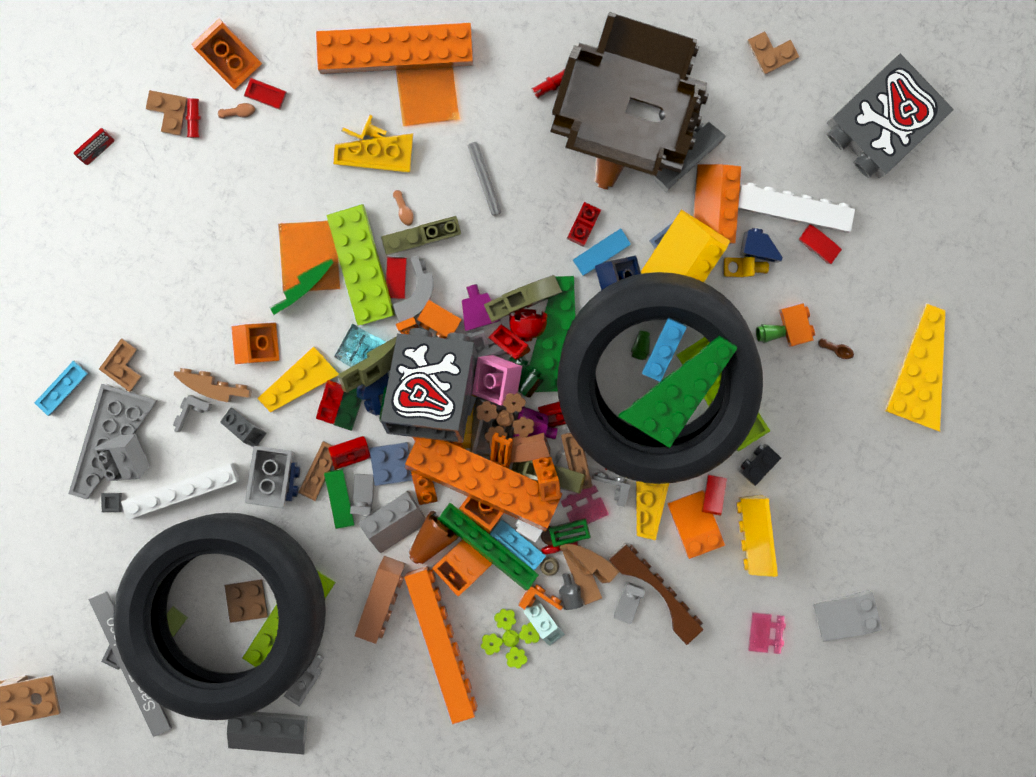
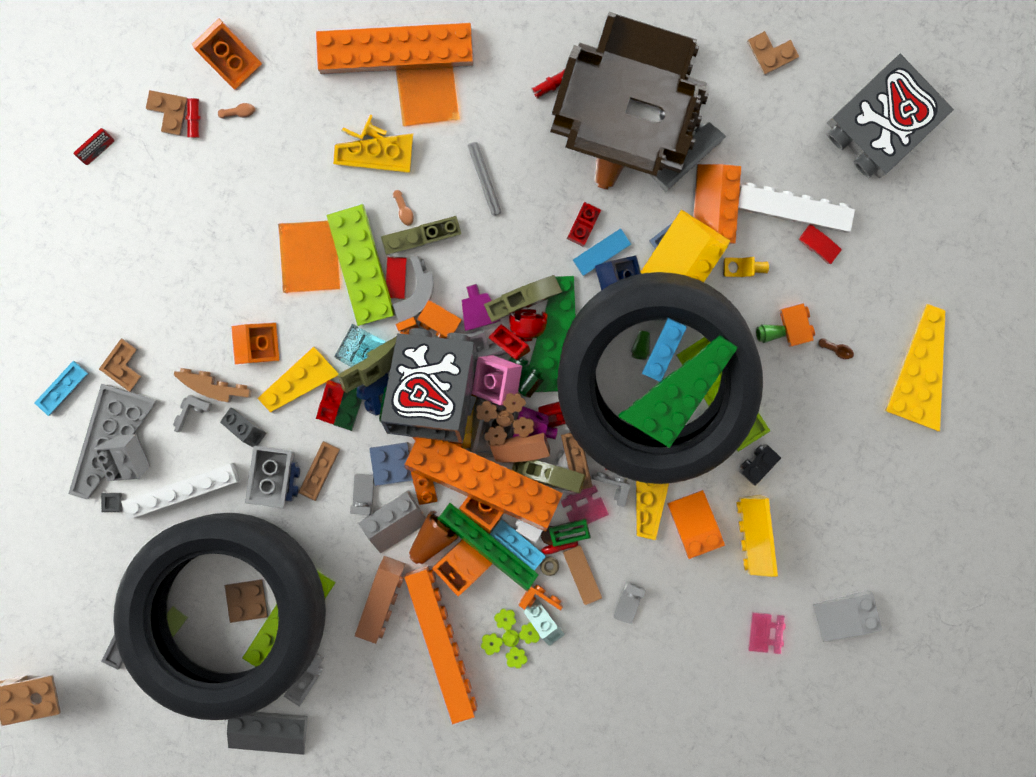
light grey tile [89,591,171,737] -> none
red tile [244,78,287,110] -> none
green slope [269,258,333,315] -> none
green tile [324,469,355,529] -> none
red slope [328,436,371,470] -> none
orange tile [490,432,513,469] -> none
orange bracket [532,457,561,502] -> none
medium nougat slope [559,544,619,583] -> none
dark grey piece [559,573,583,610] -> none
reddish brown arch [608,543,704,645] -> none
red tile [702,475,727,516] -> none
dark blue slope [740,228,783,263] -> none

